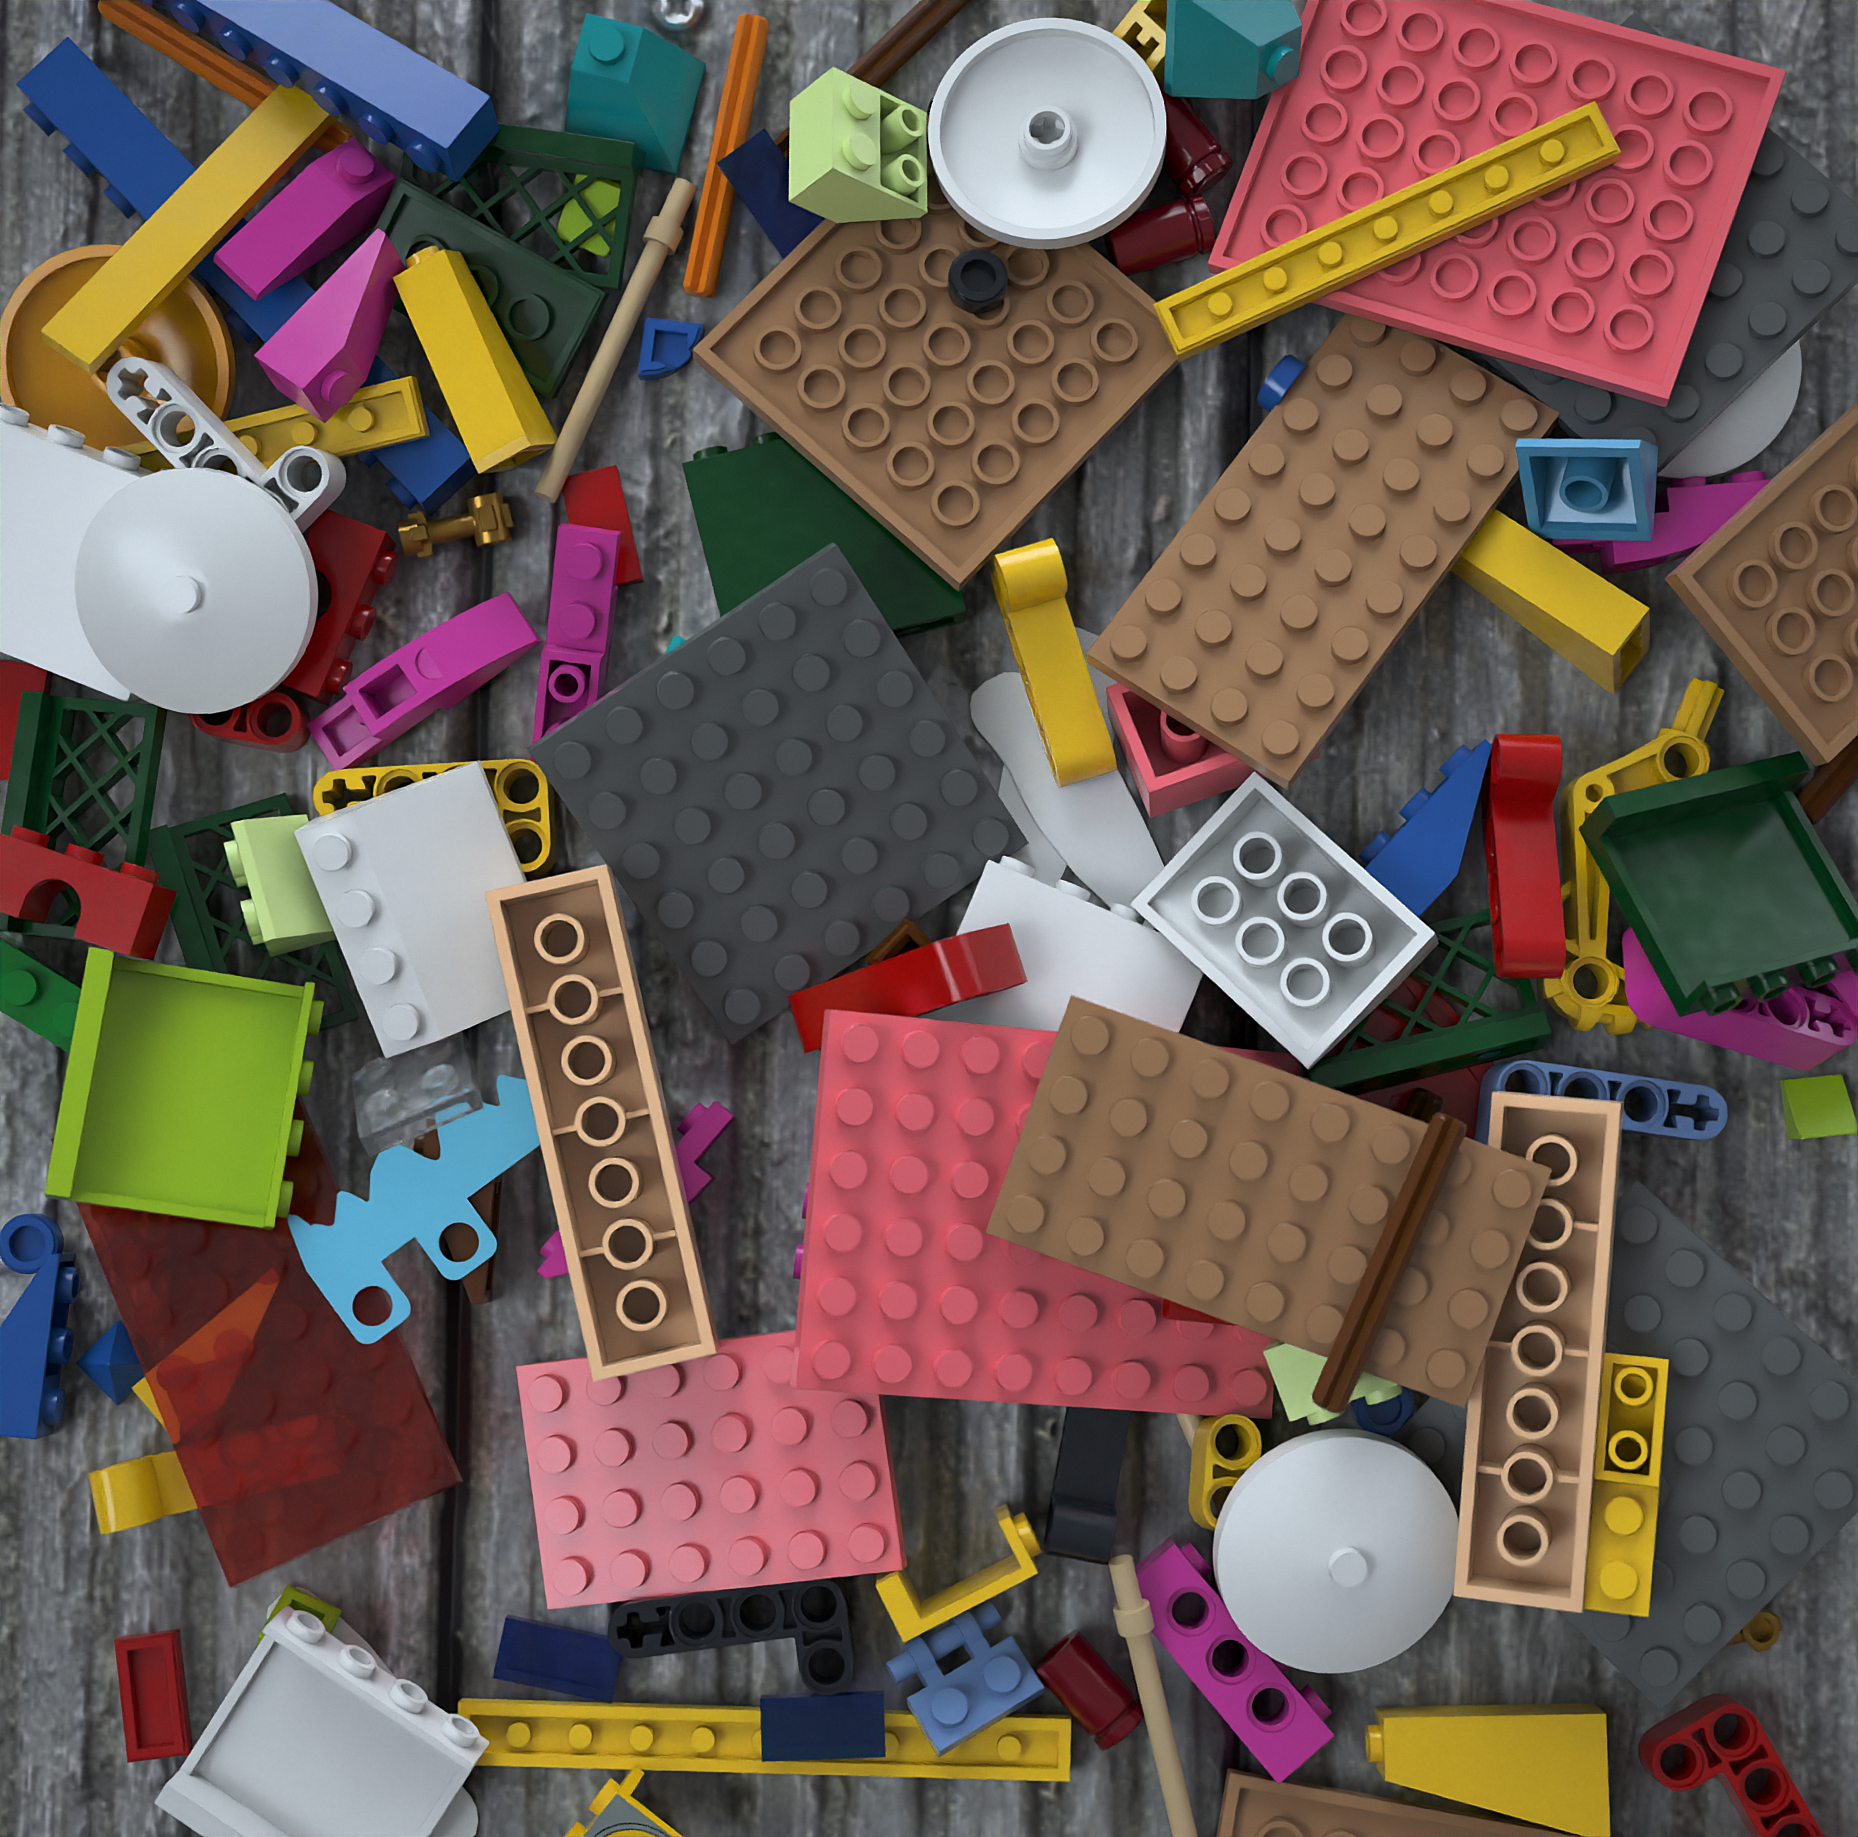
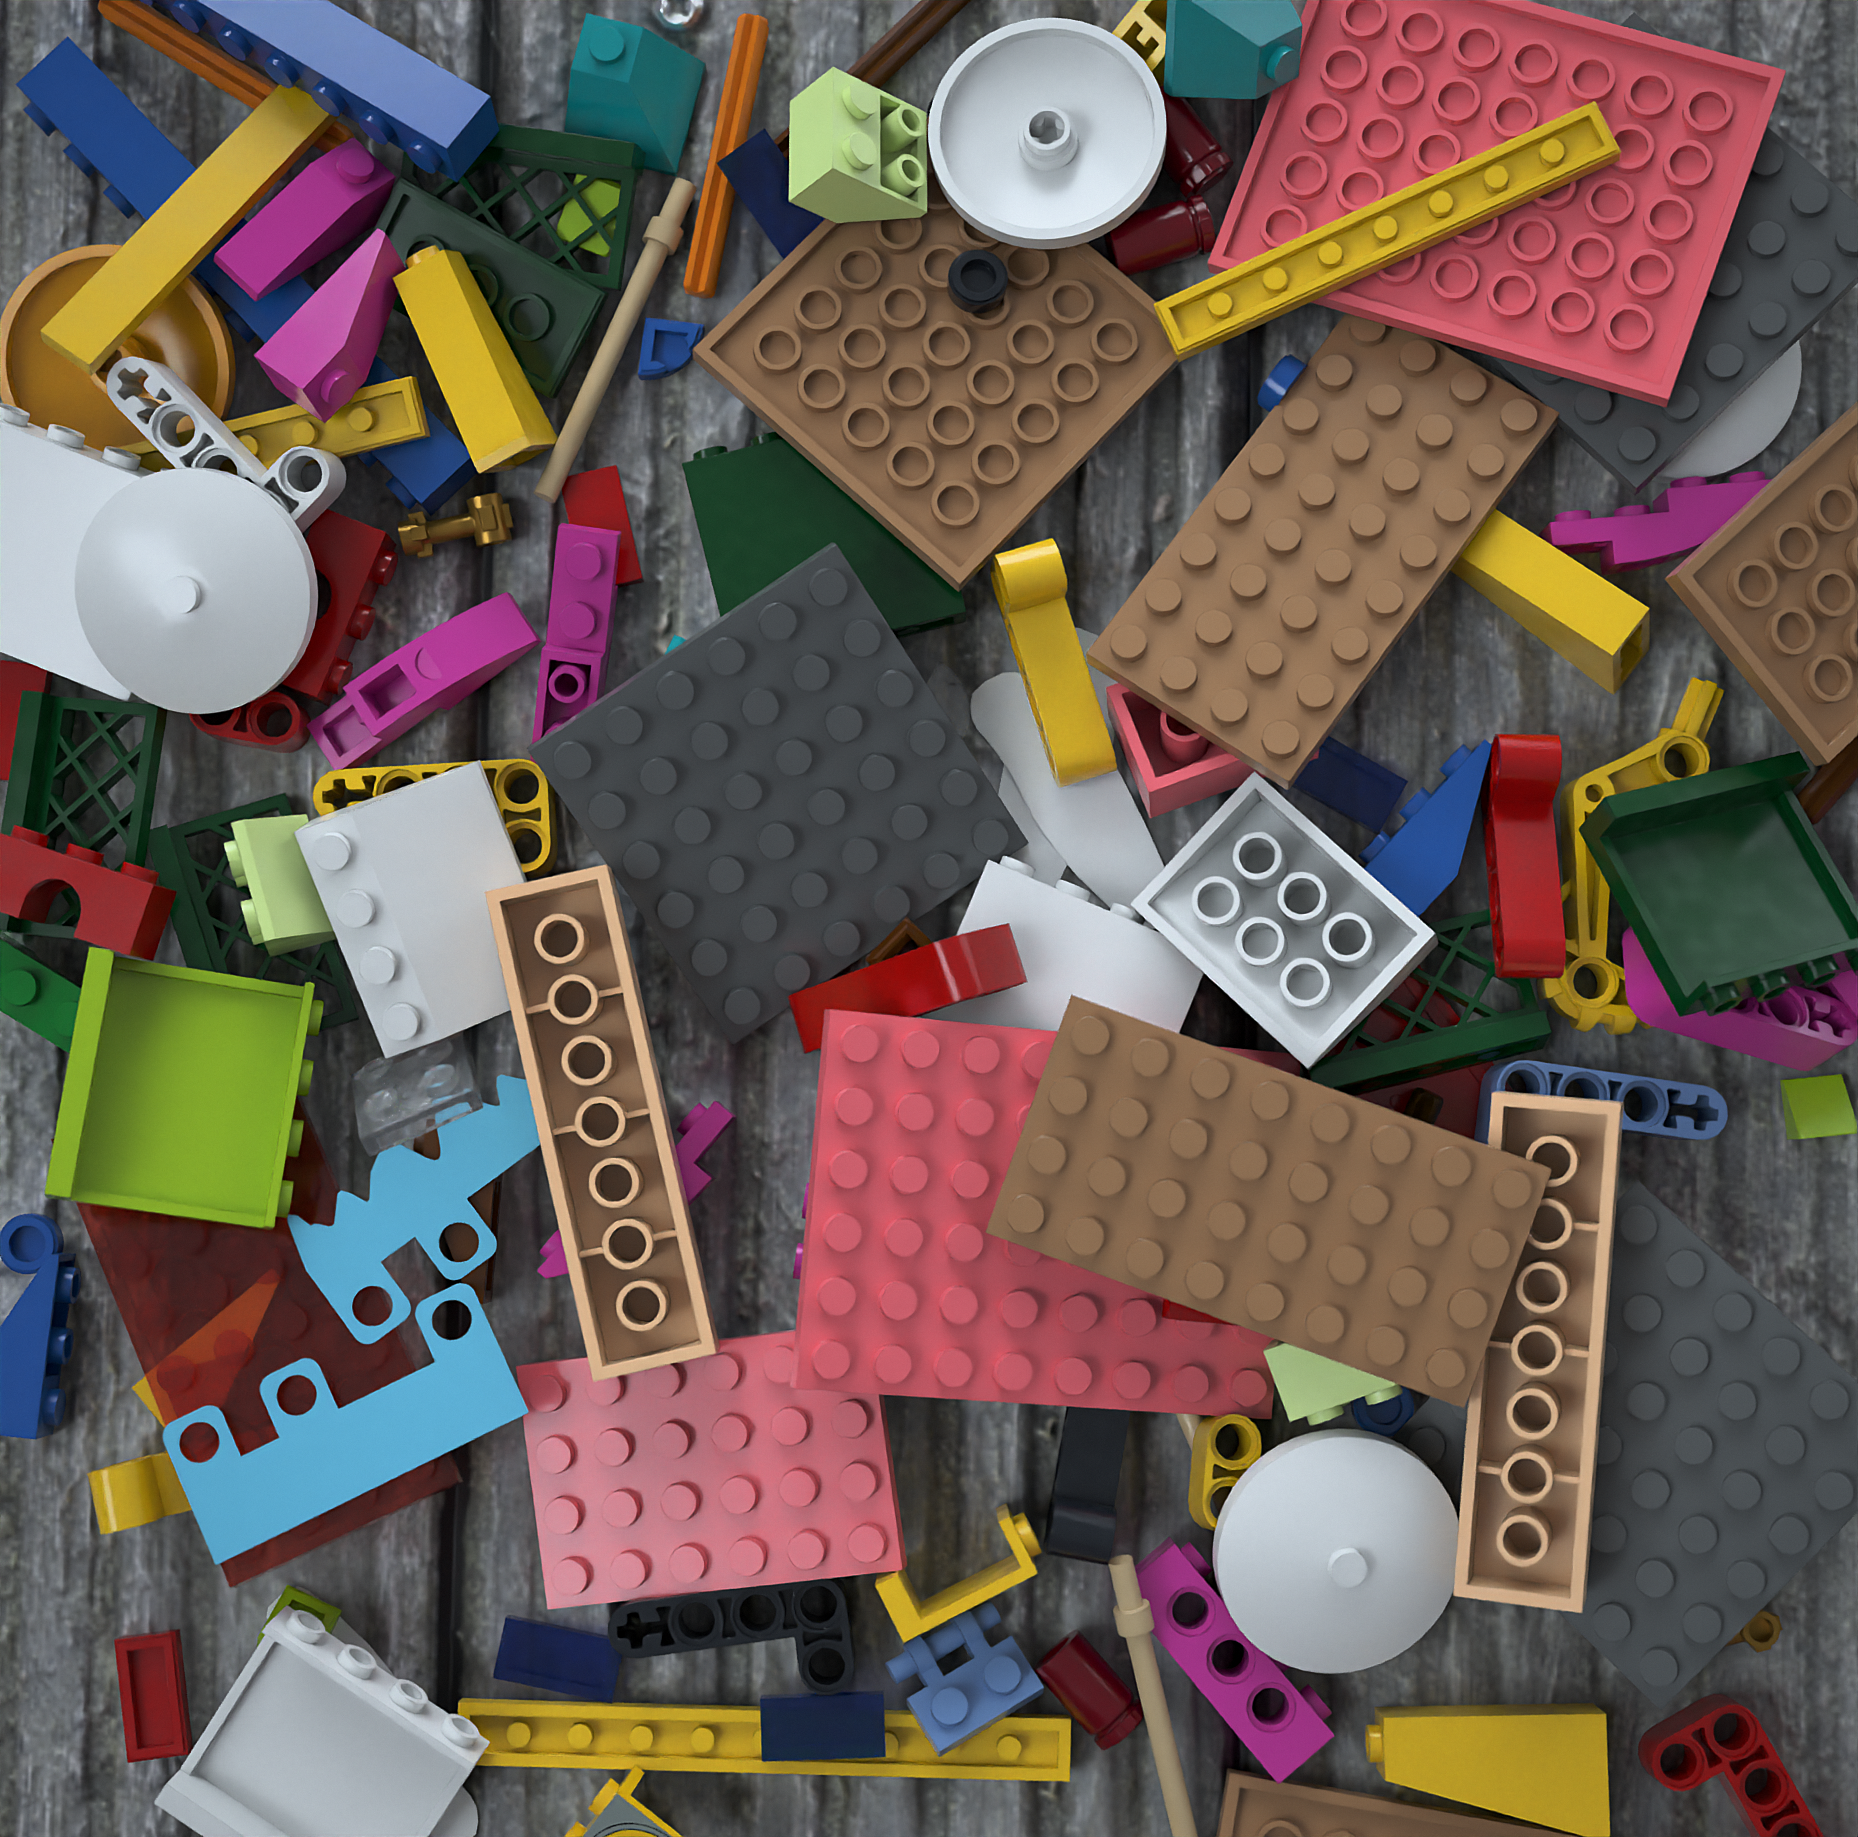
blue slope [76,1319,163,1406] -> none
reddish brown axle [1312,1113,1467,1414] -> none
dark azure slope [1515,439,1659,541] -> none
yellow slope [1583,1353,1669,1618] -> none
none -> medium azure piece [163,1283,529,1565]
none -> clear blue tile [1292,736,1408,834]

